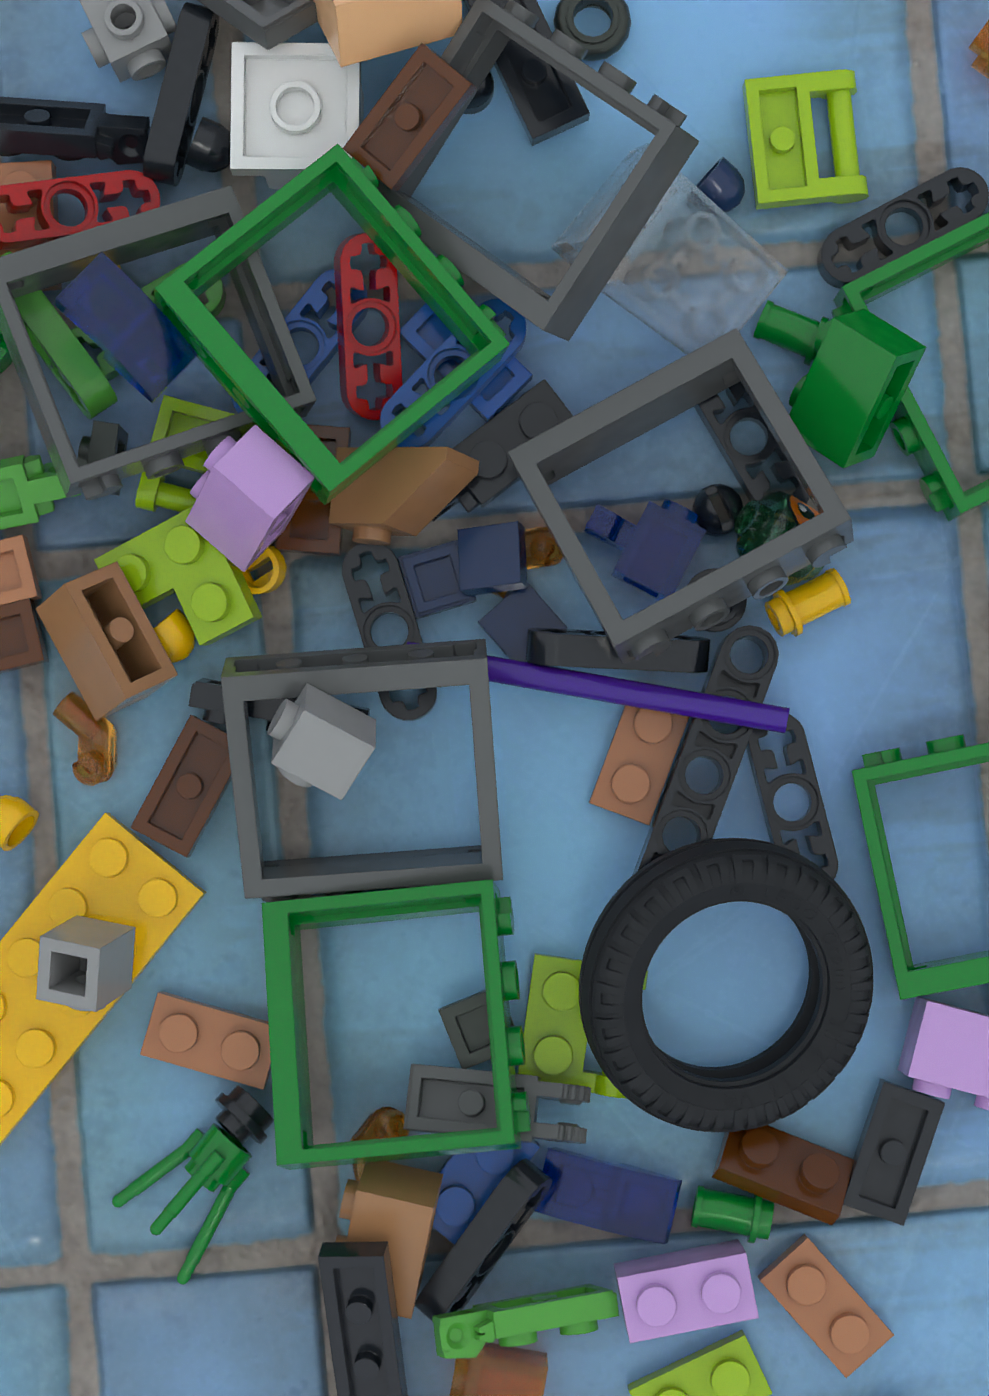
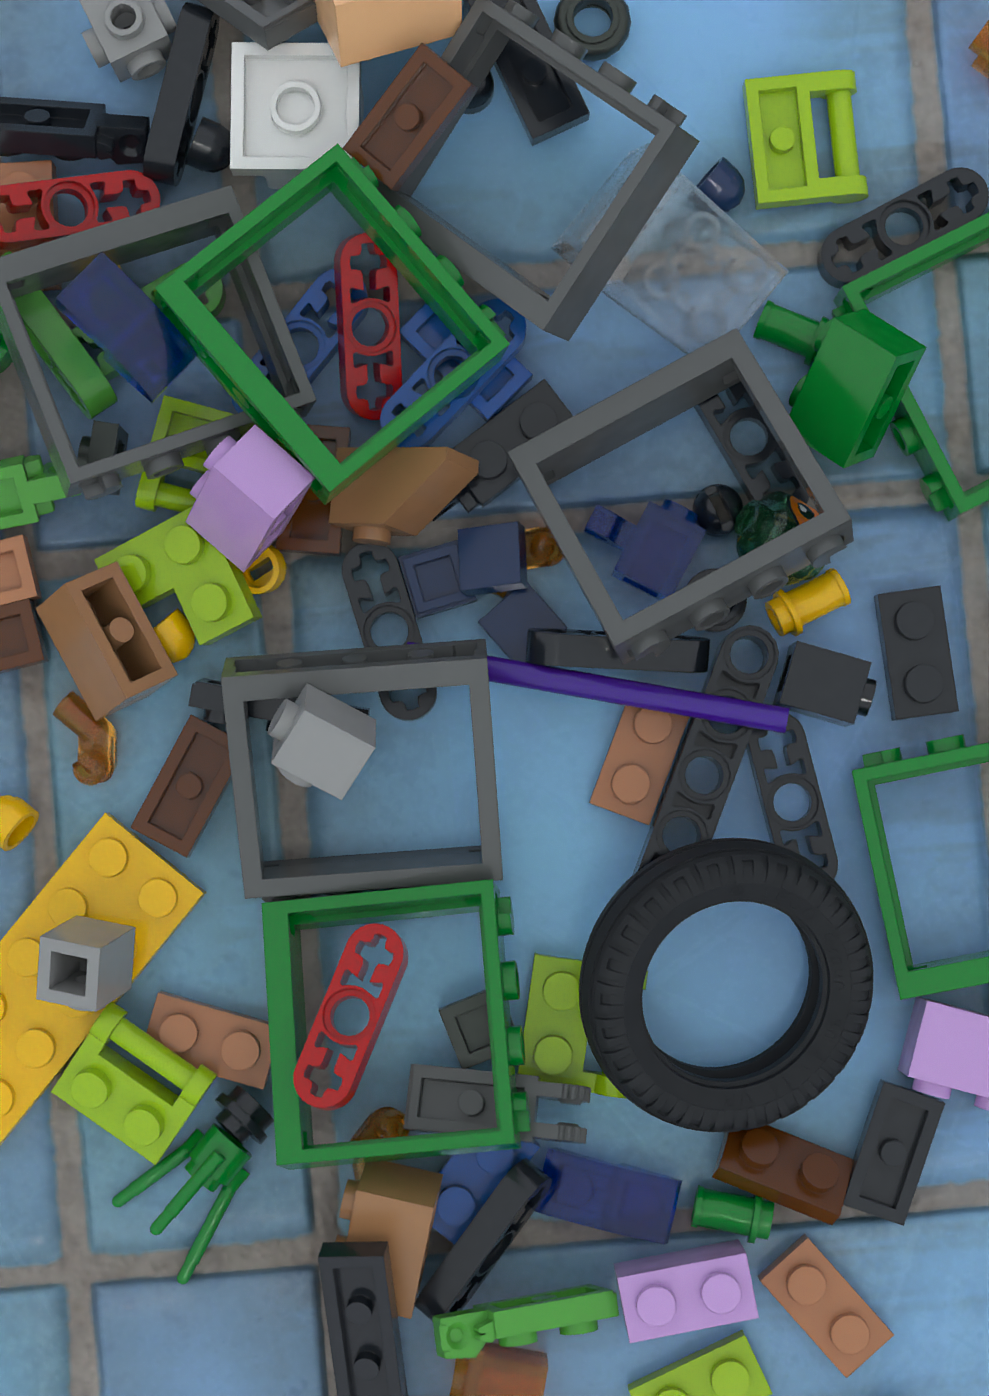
none -> lime plate [51,1001,217,1165]
none -> red beam [293,923,408,1111]
none -> black brick [773,641,876,727]
none -> black plate [874,586,959,721]

